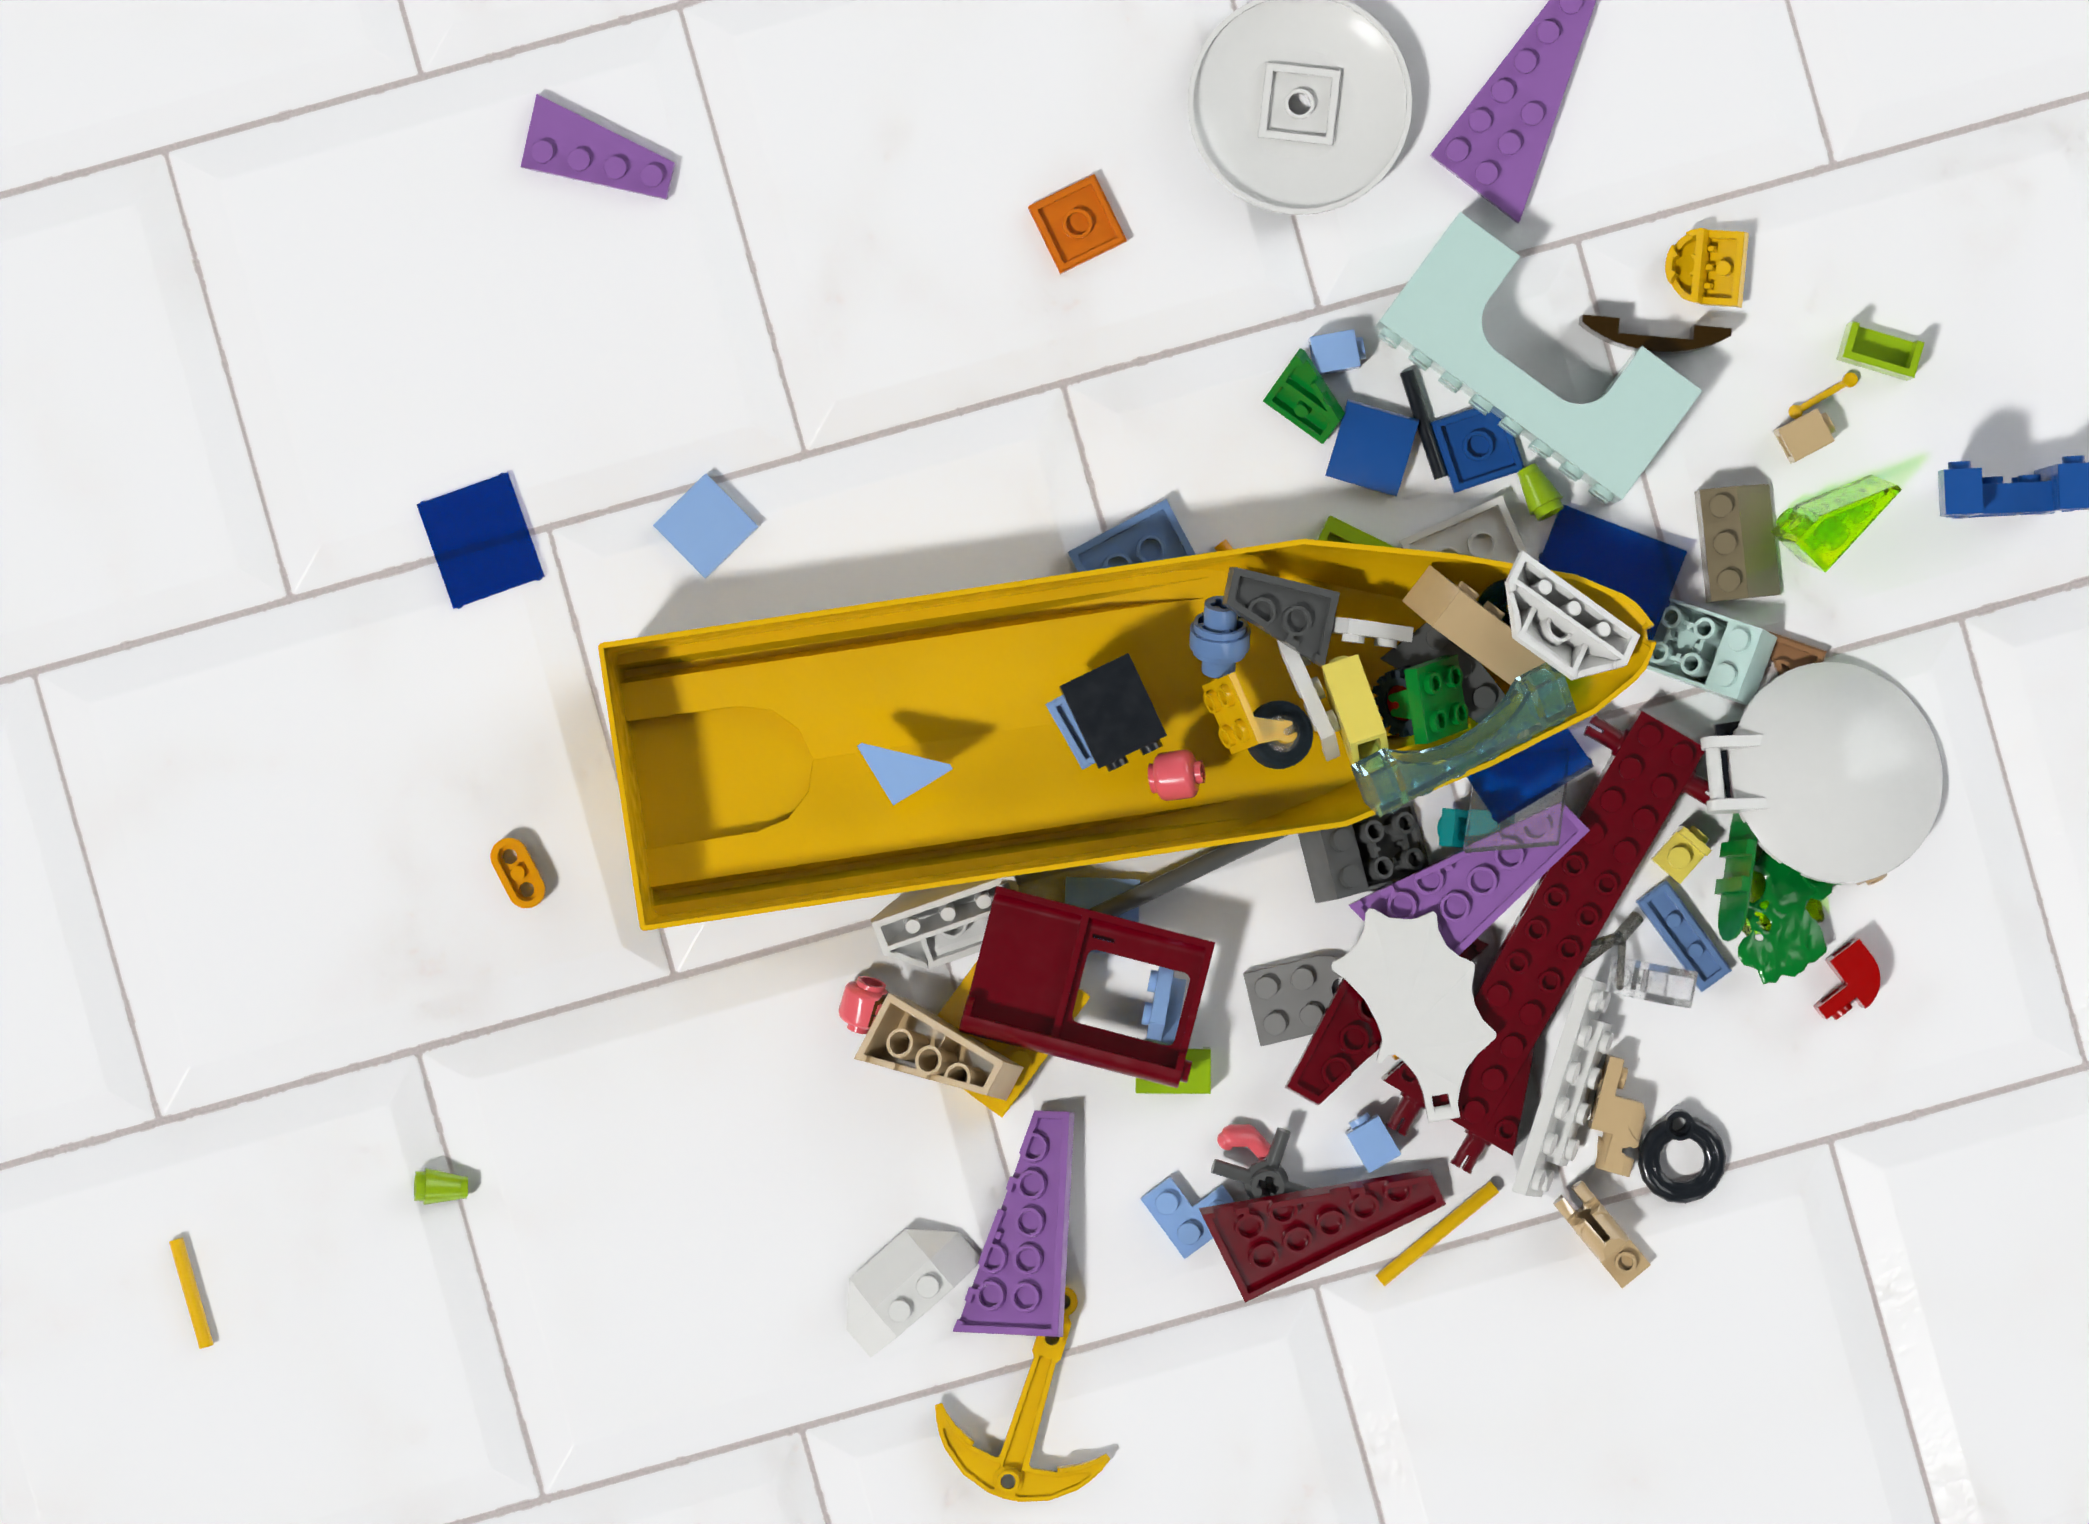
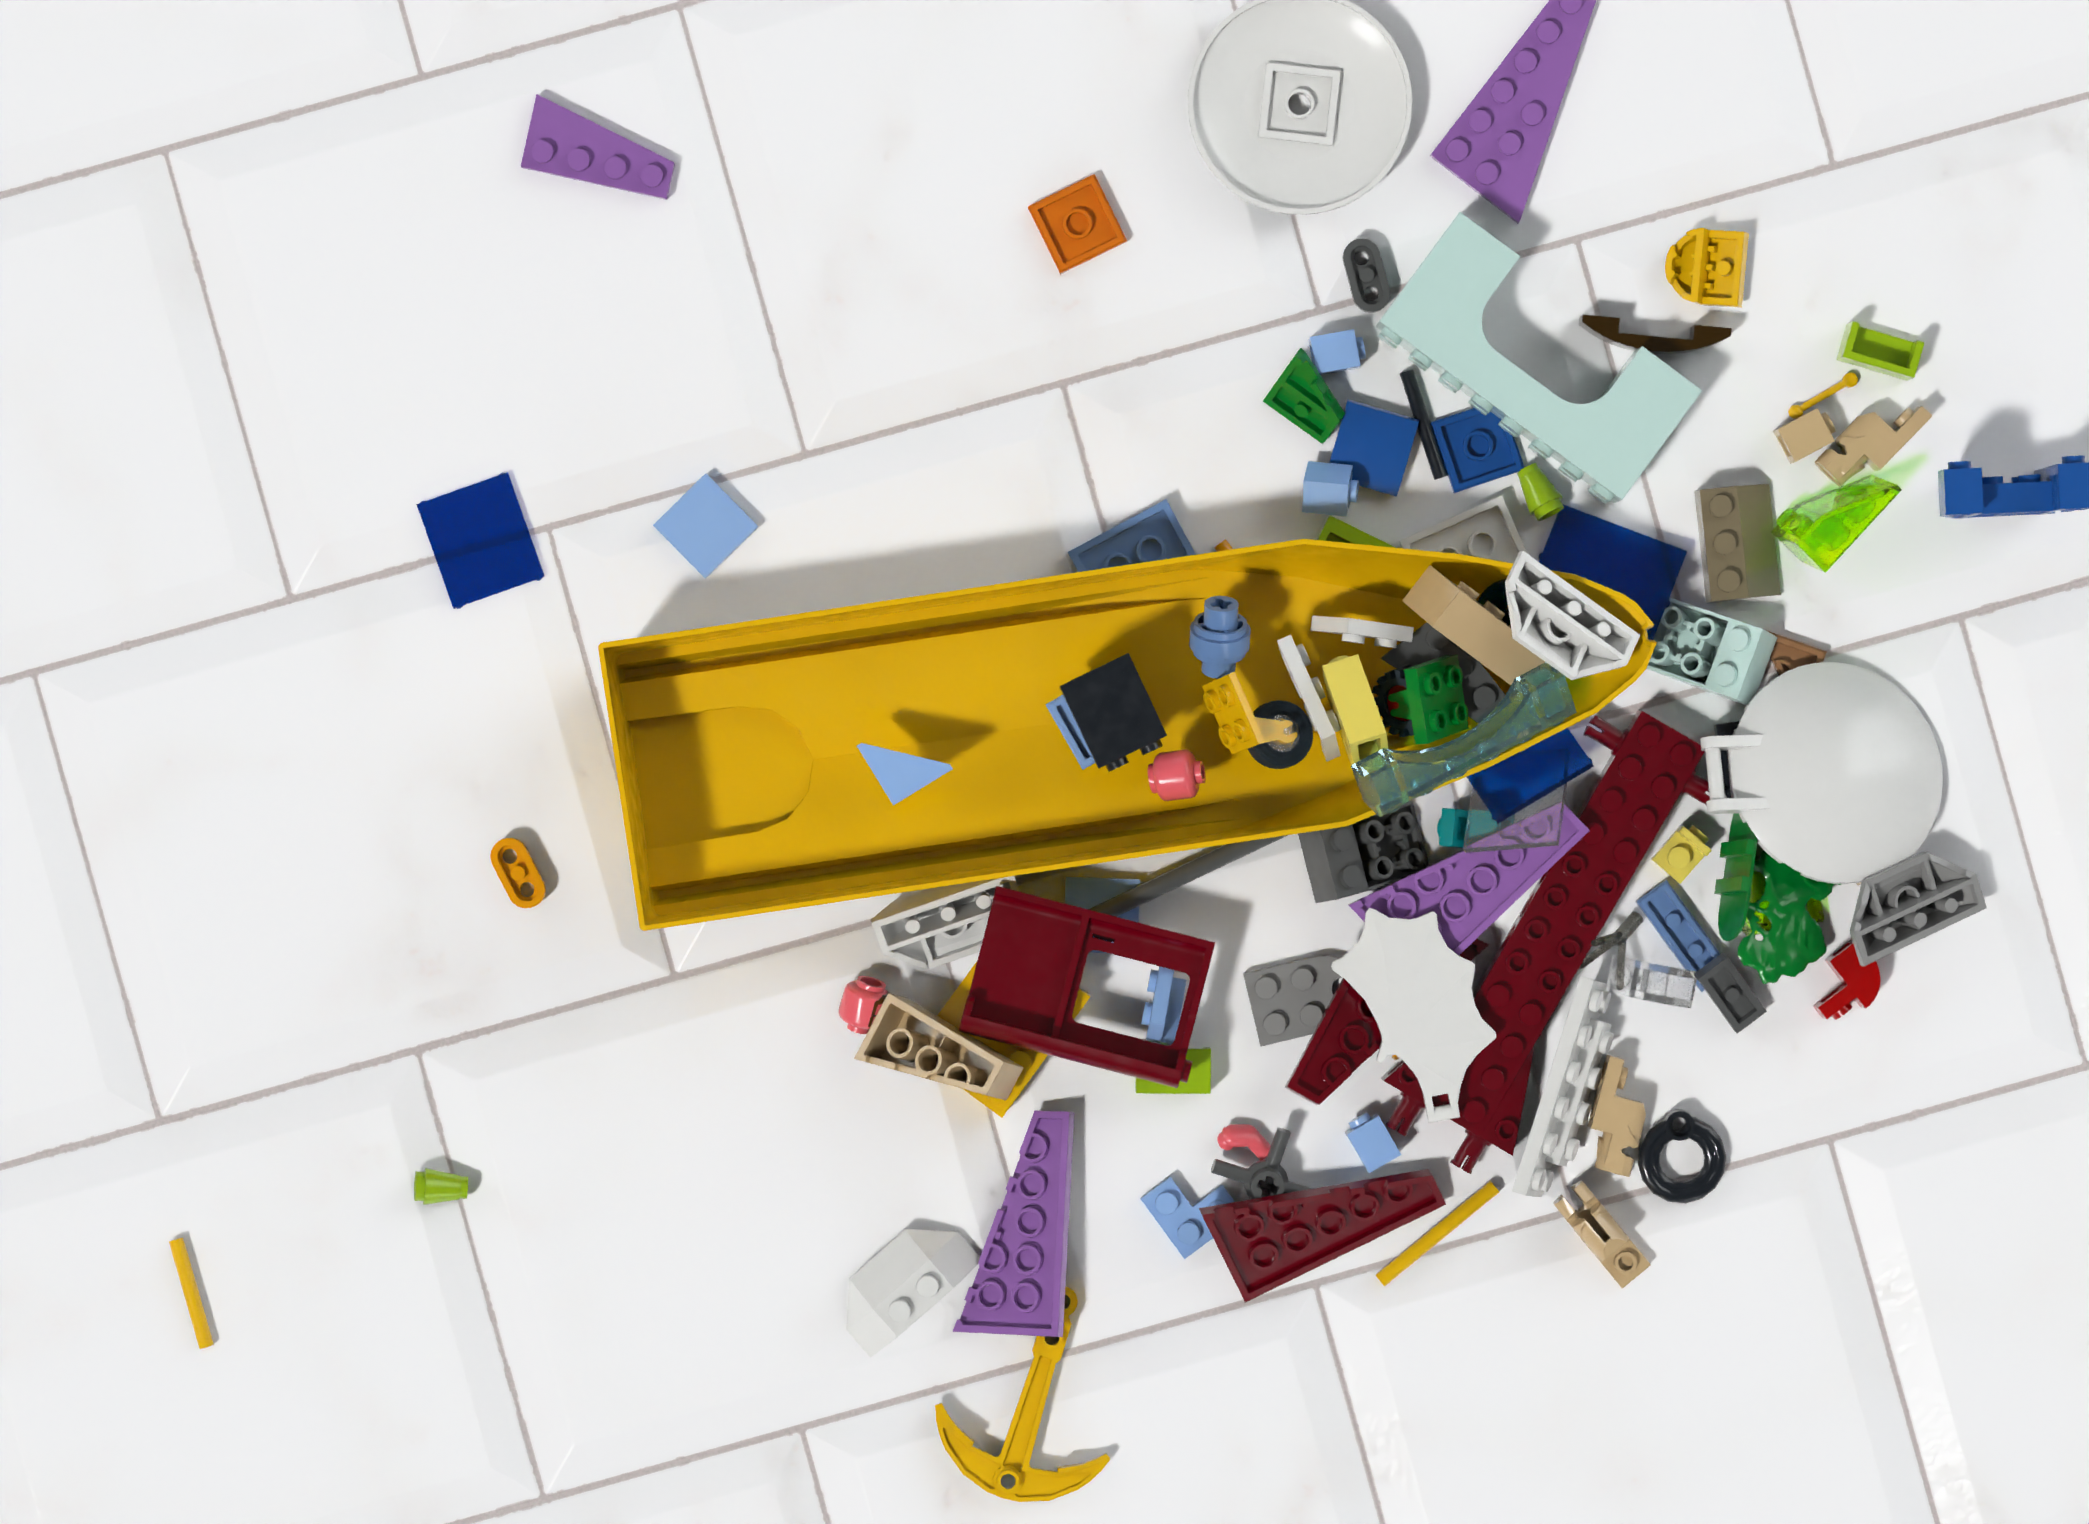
dark grey wing [1222,567,1340,667] -> none
none -> light blue brick [1302,461,1359,516]
none -> dark grey plate [1342,238,1390,313]
none -> dark grey plate [1693,952,1767,1034]
none -> tan plate [1814,406,1932,487]
none -> light grey wedge [1850,851,1987,966]

